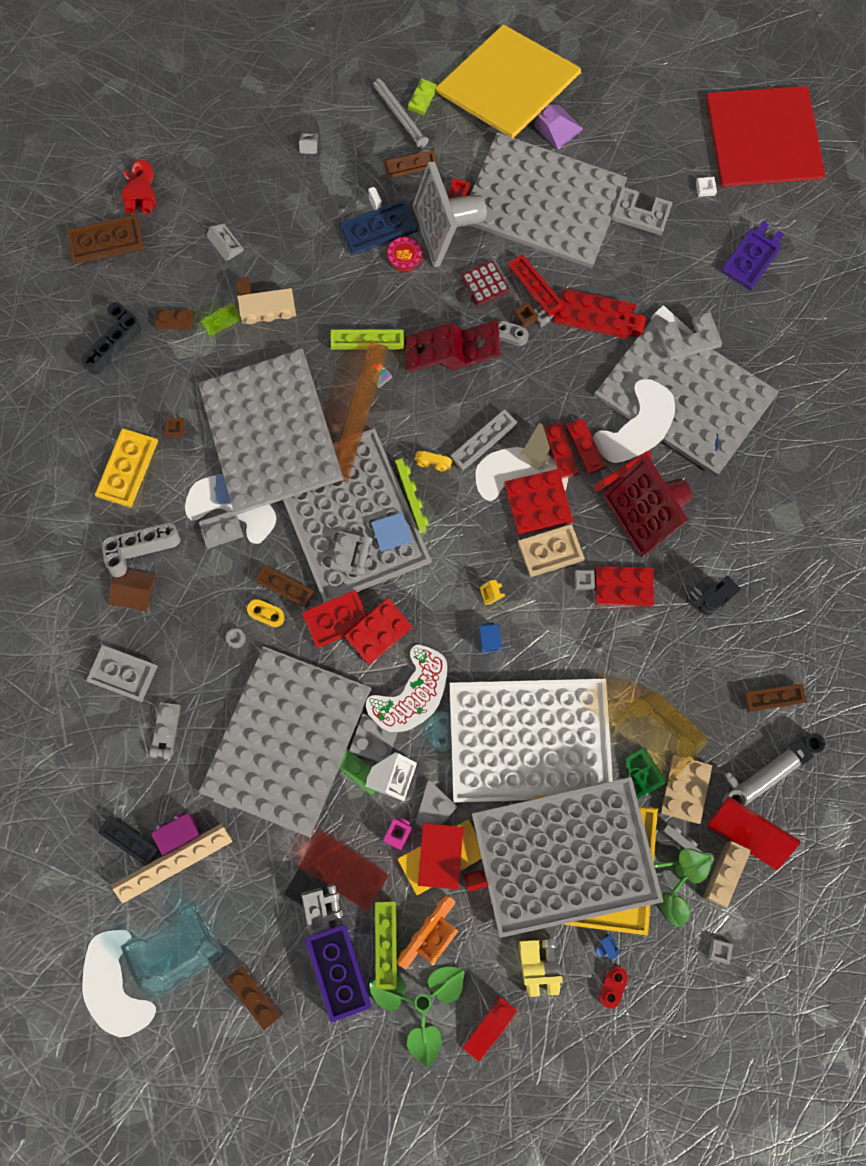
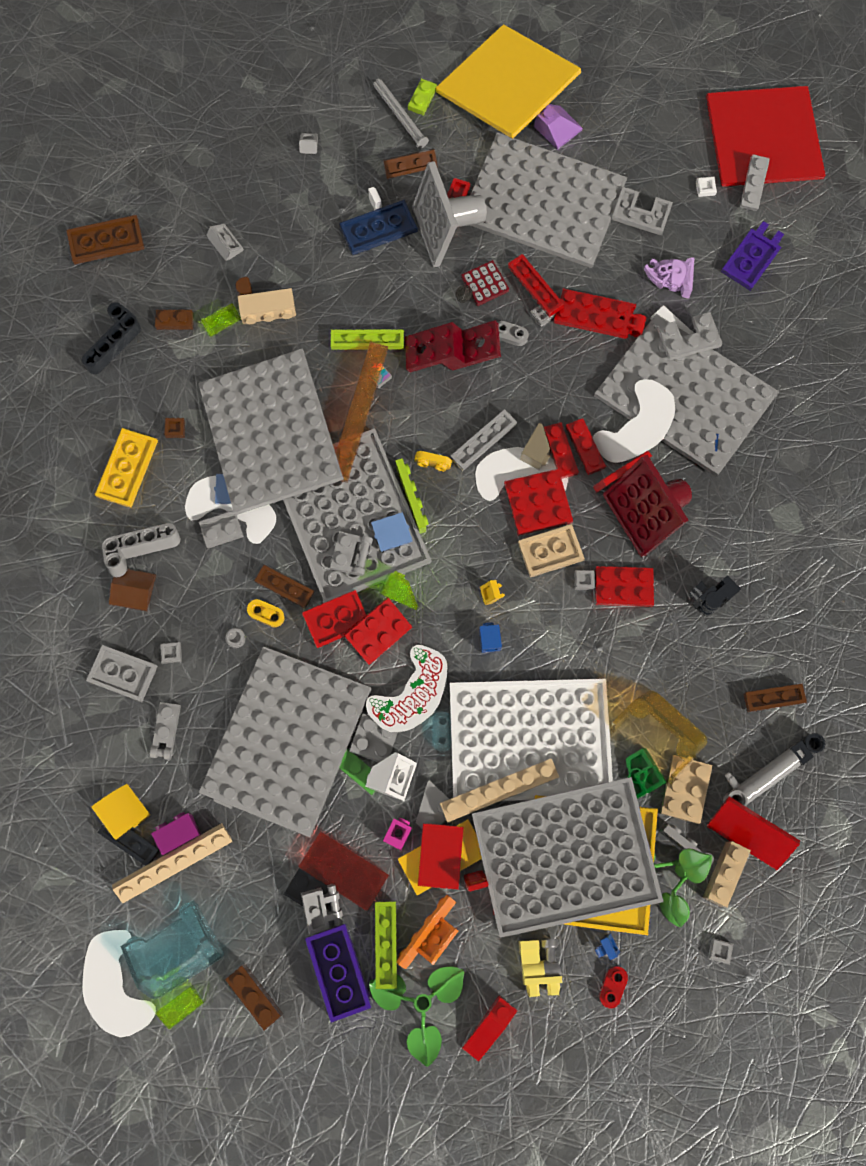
red hips [121,160,156,214] -> none
red tile [387,237,422,272] -> none
reddish brown brick [513,302,538,328] -> none
none -> yellow slope [91,784,151,840]
none -> clear neon green slope [155,985,204,1029]
none -> light grey tile [160,642,182,664]
none -> clear neon green slope [379,571,418,610]
none -> tan plate [440,758,559,823]
none -> lavender piece [644,258,694,299]
none -> light grey plate [740,155,770,211]

